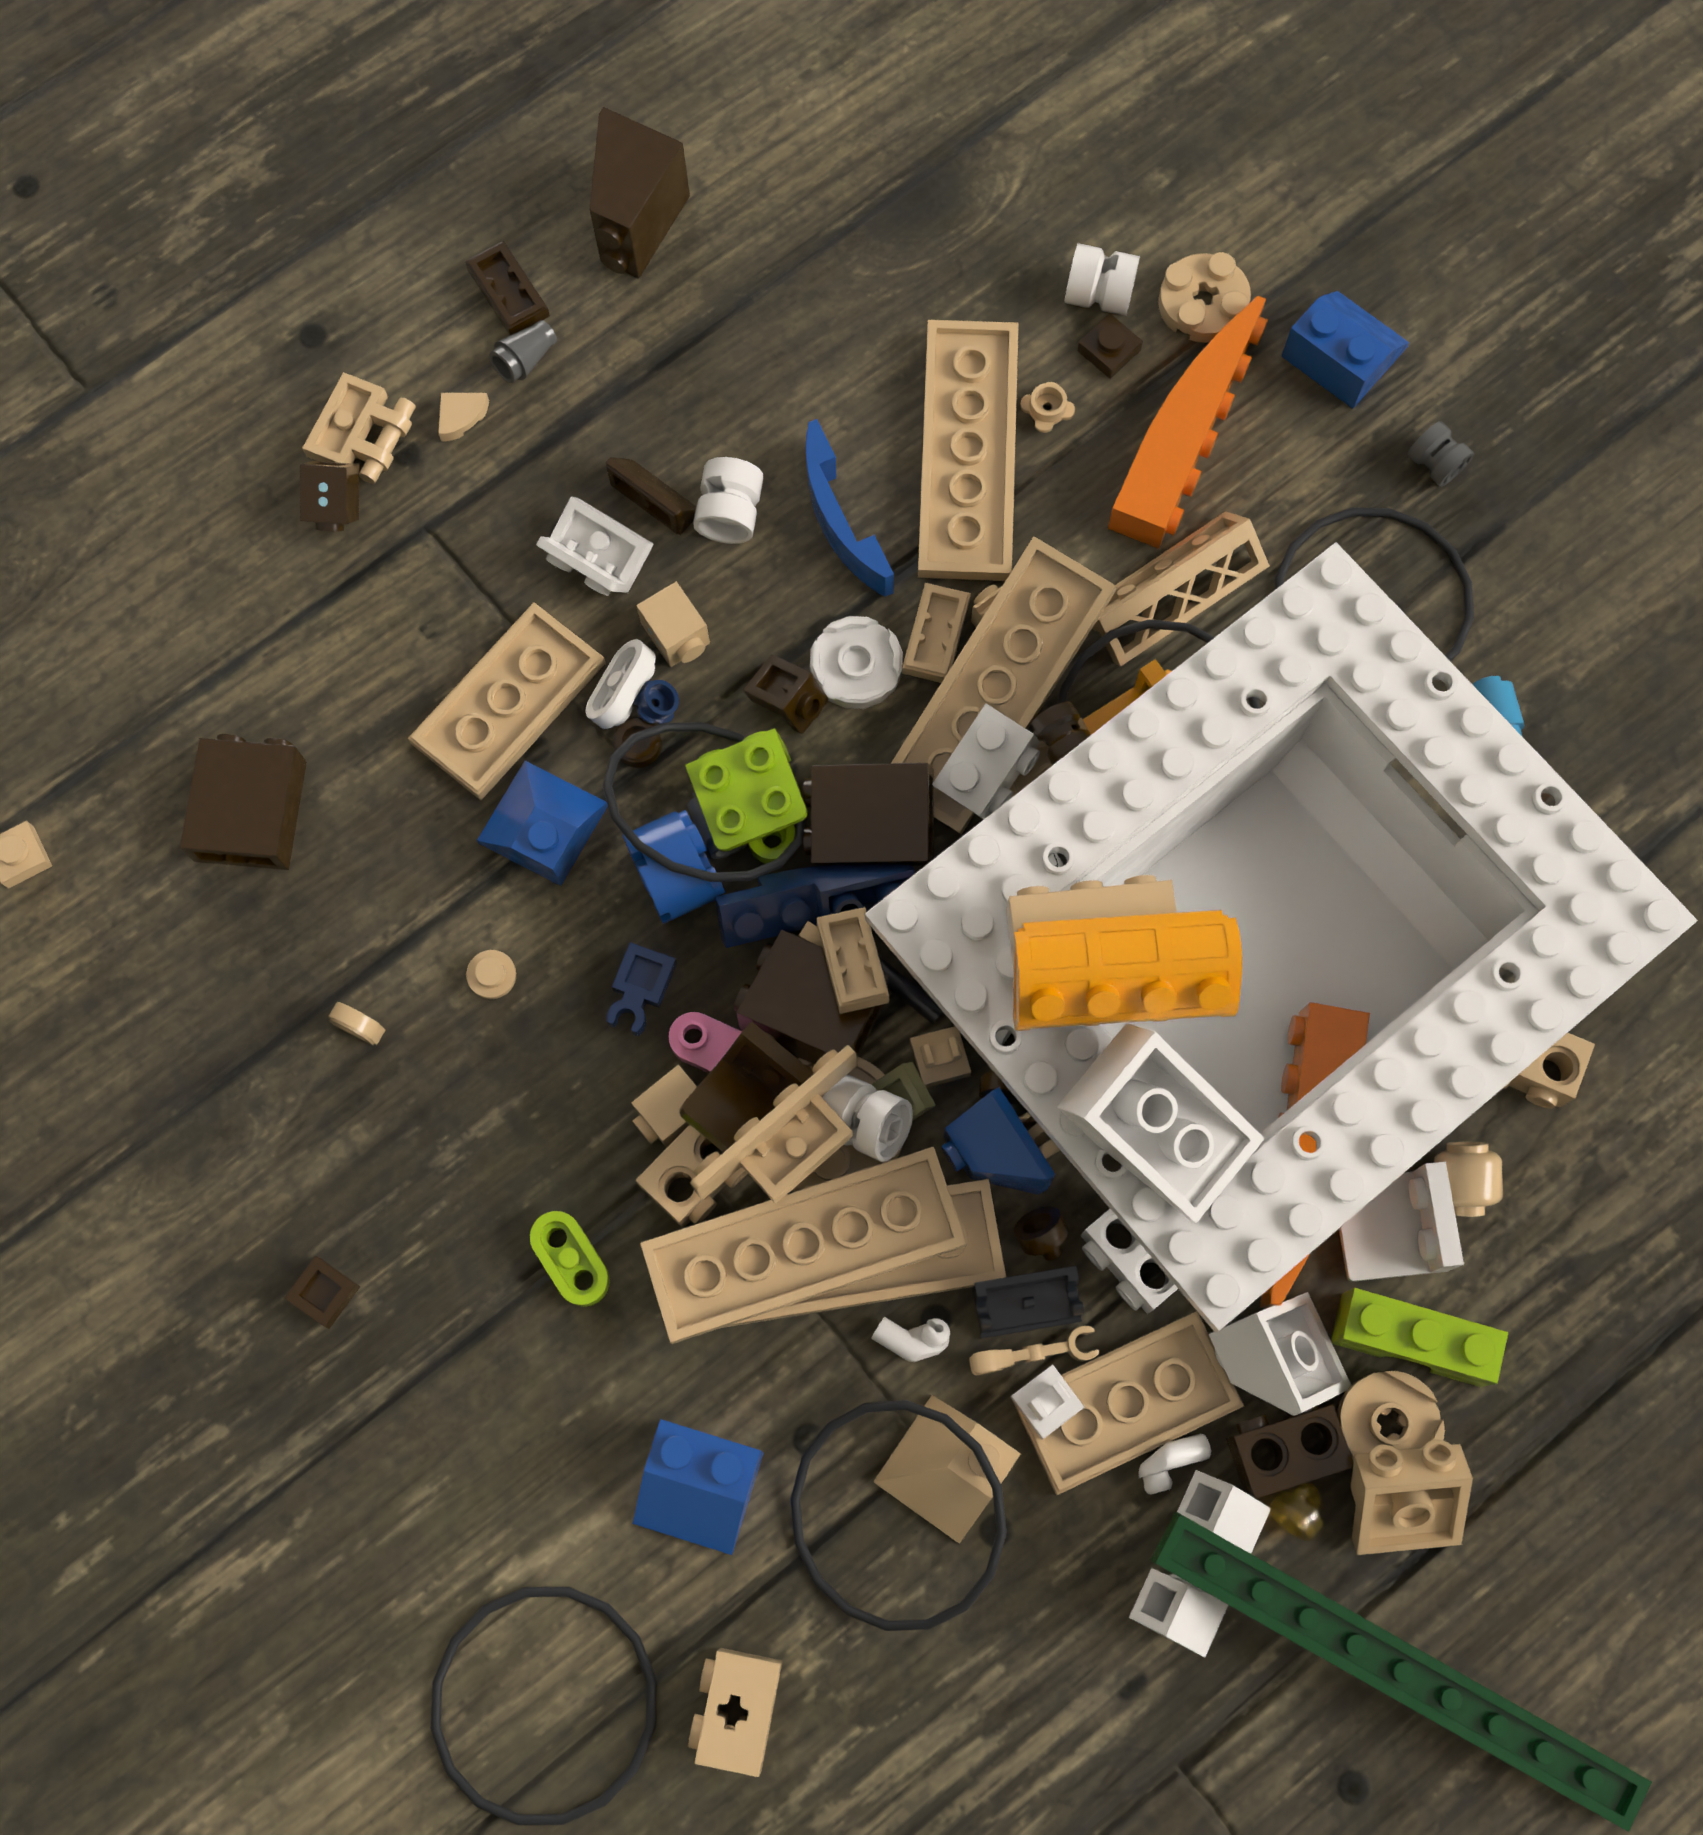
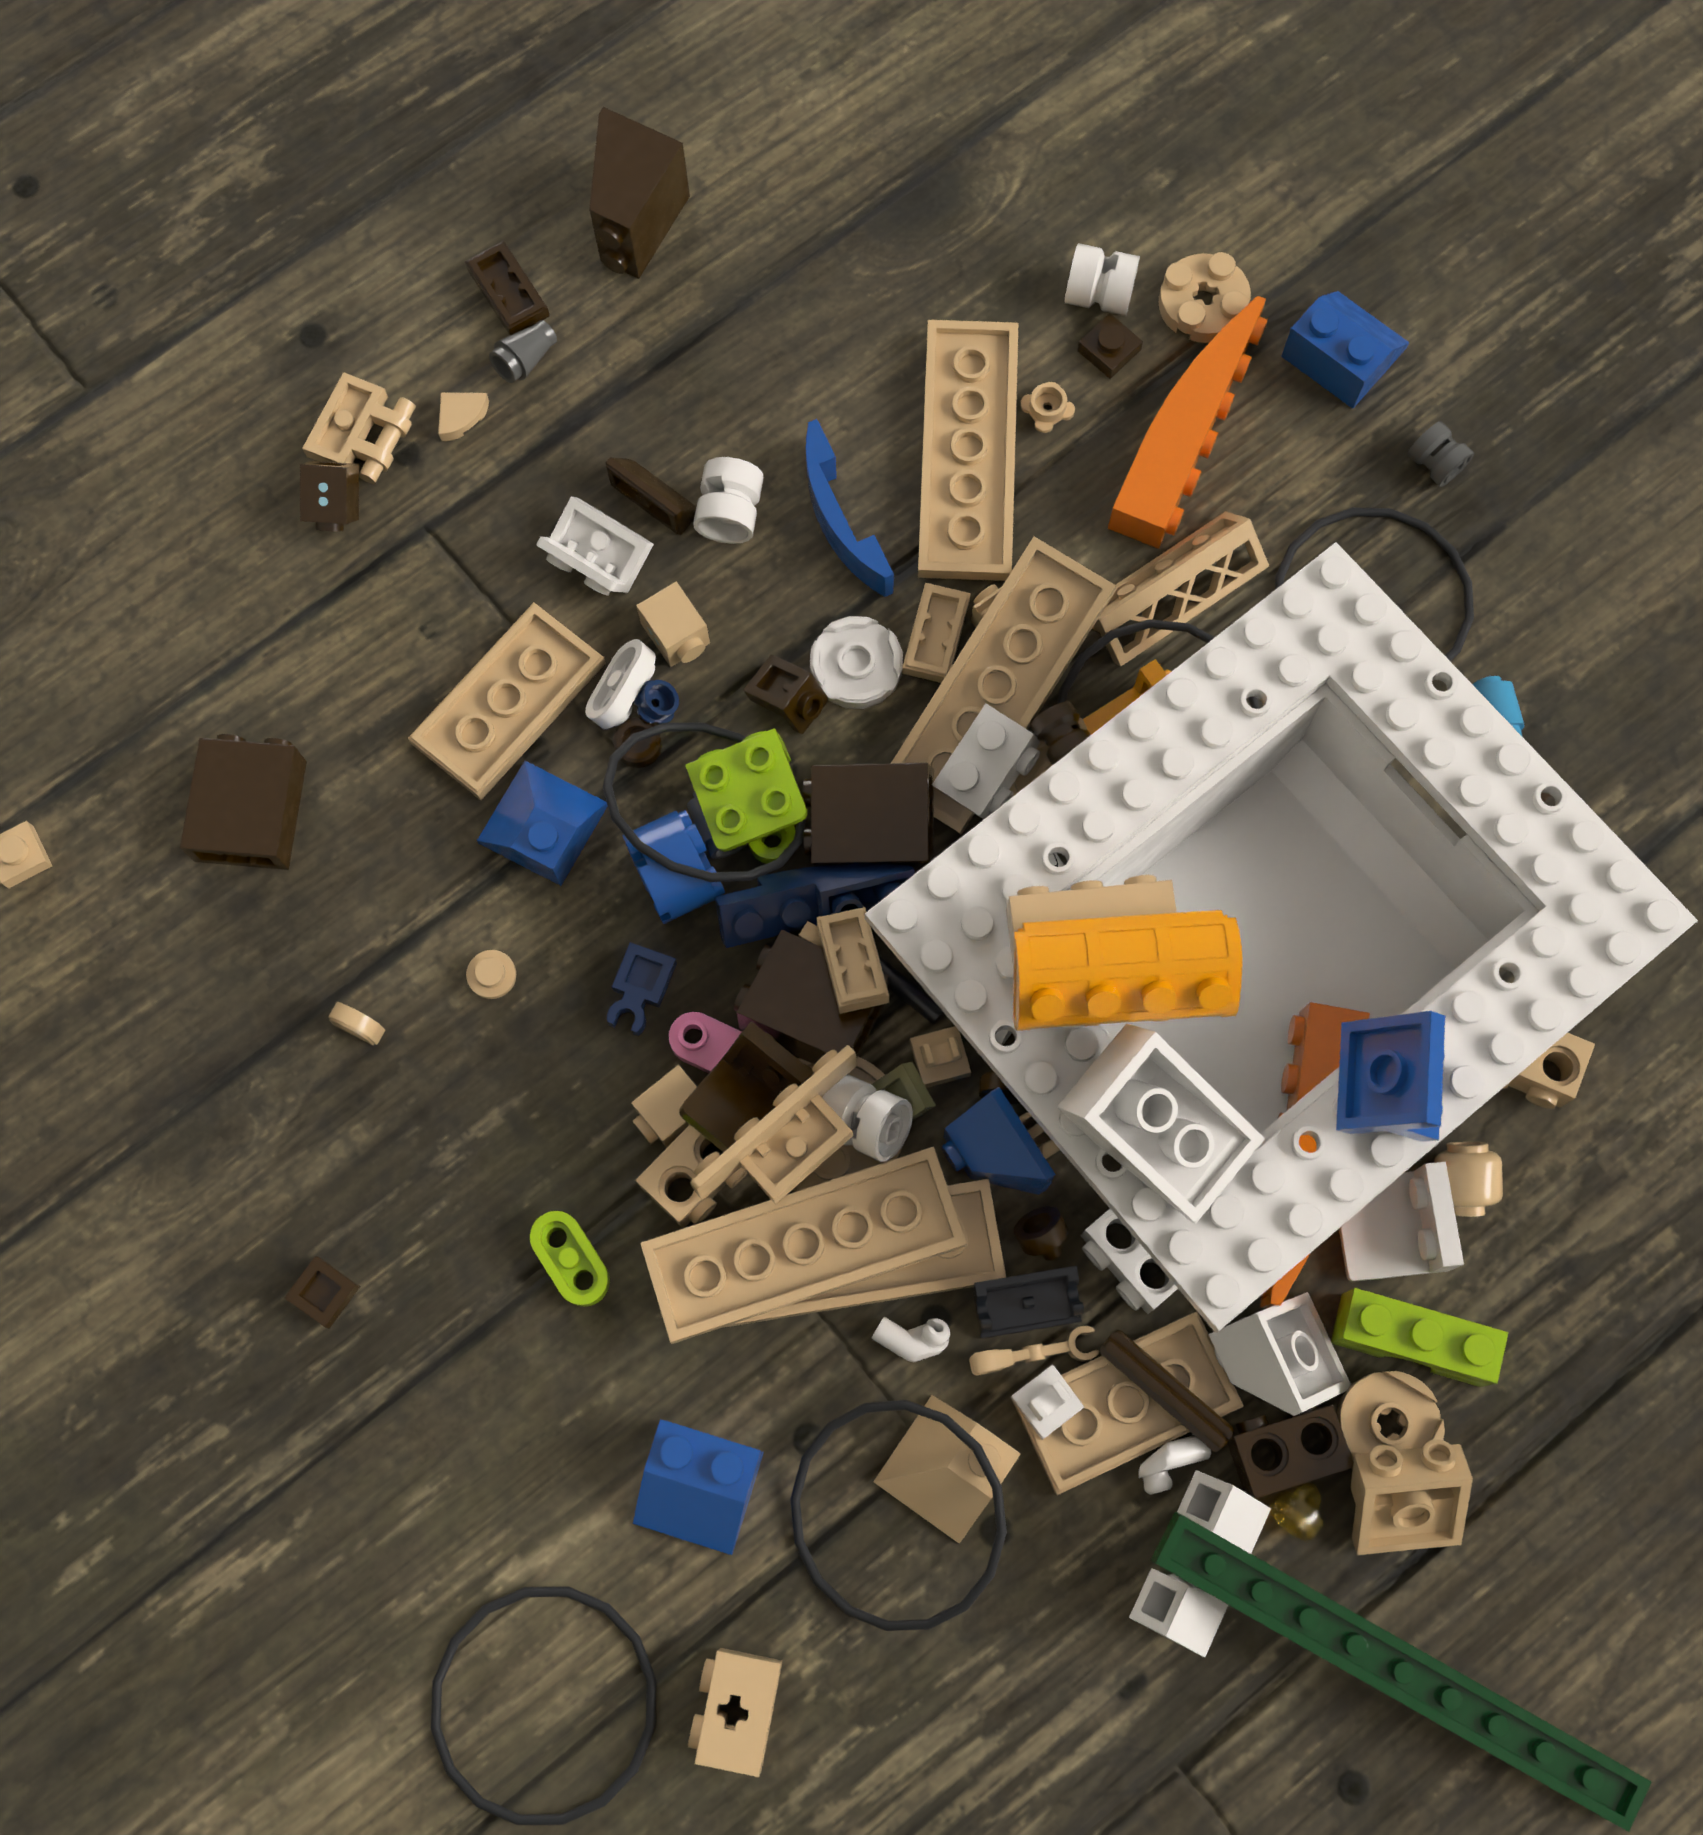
none -> dark brown axle [1100,1330,1234,1452]
none -> blue bracket [1336,1011,1445,1142]

